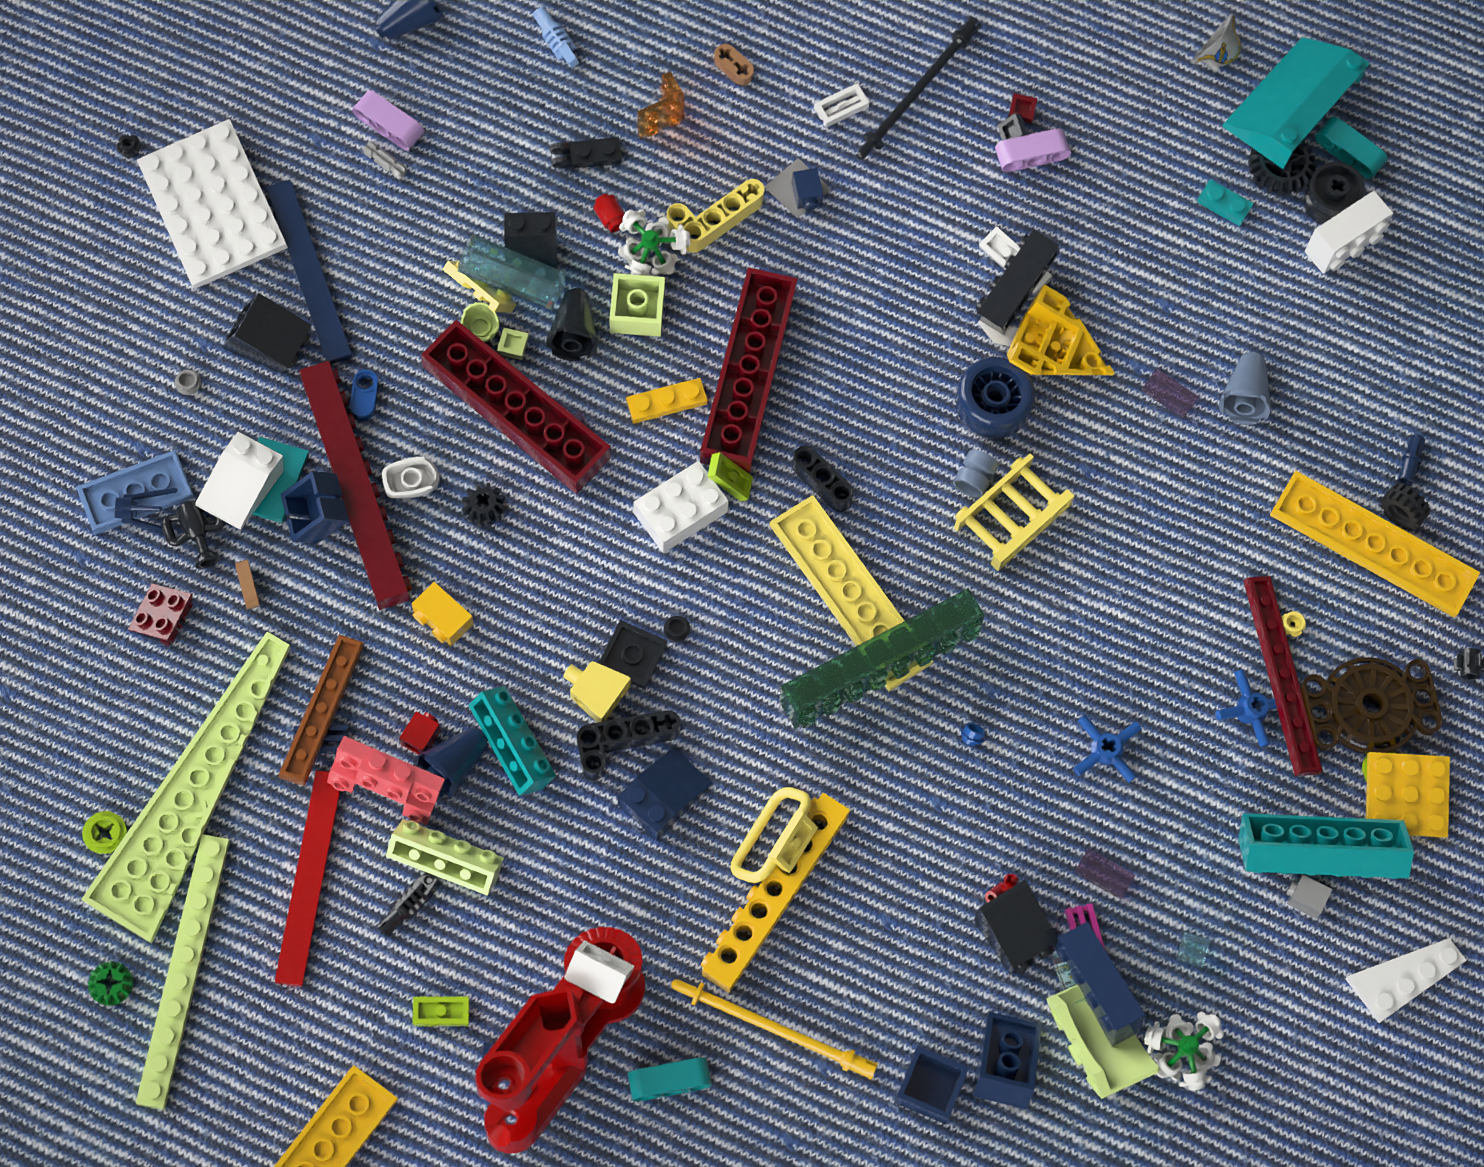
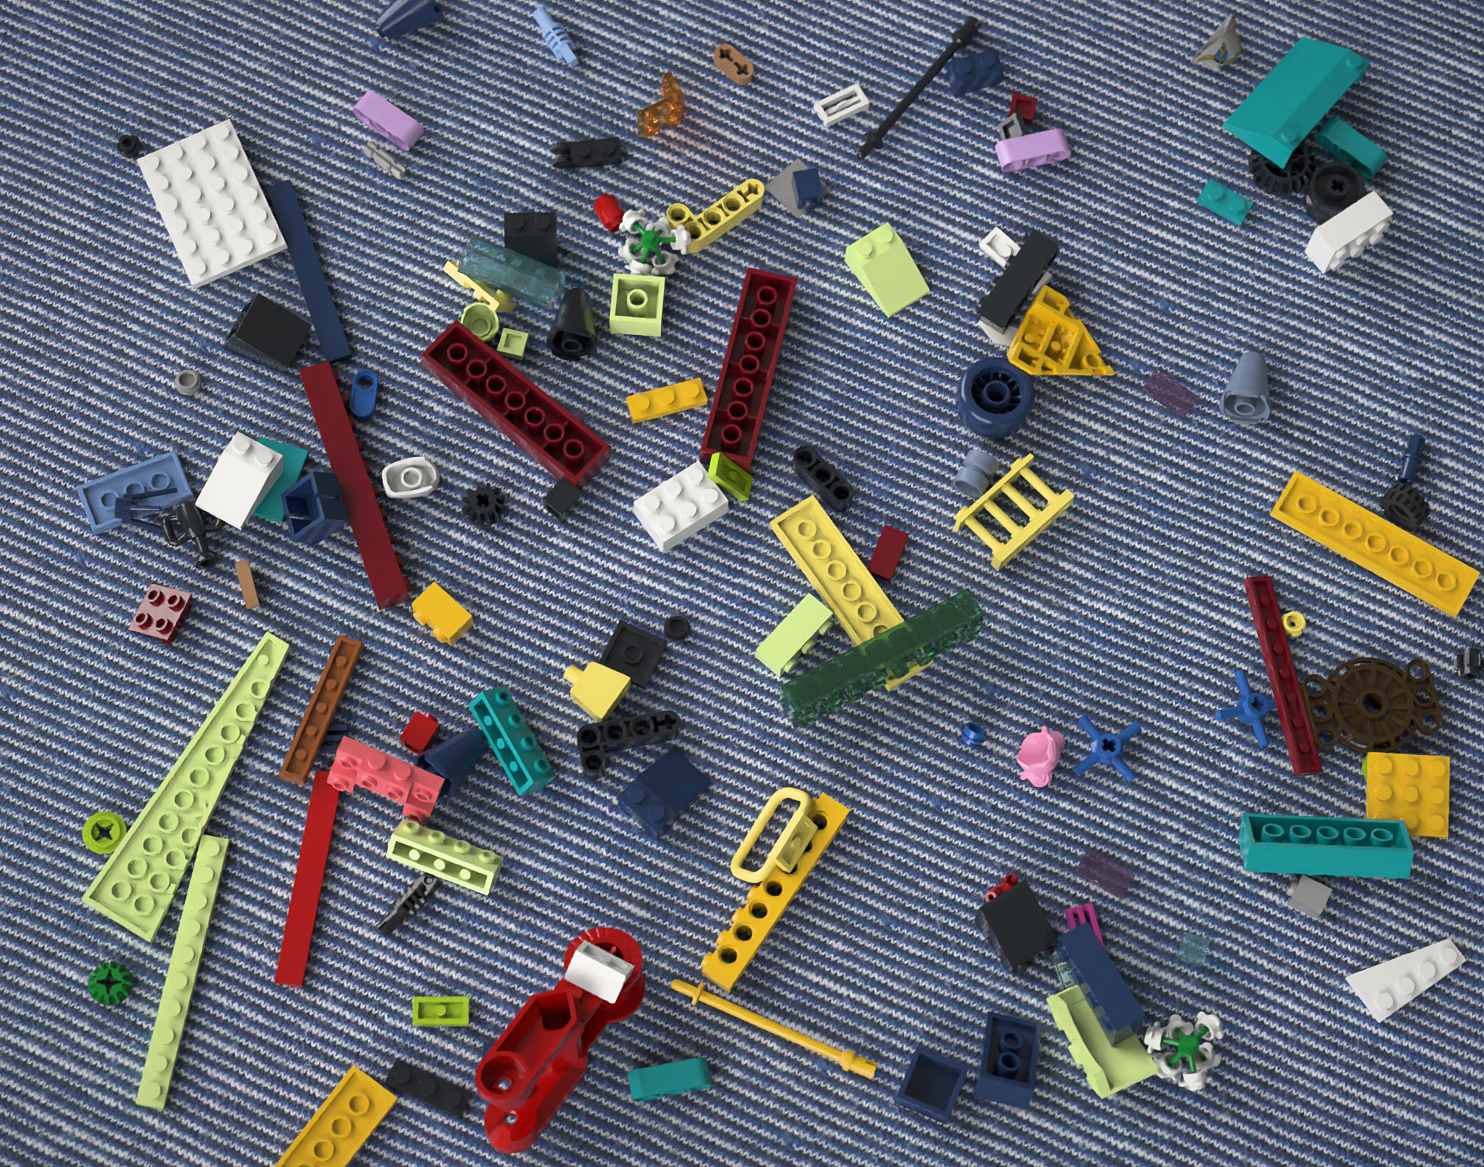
none -> black plate [384,1058,473,1120]
none -> black panel [542,477,582,524]
none -> yellowish green brick [756,593,833,677]
none -> yellowish green slope [844,222,930,318]
none -> dark red tile [867,525,909,582]
none -> dark blue brick [946,49,1004,97]
none -> bright pink hair [1017,726,1065,787]

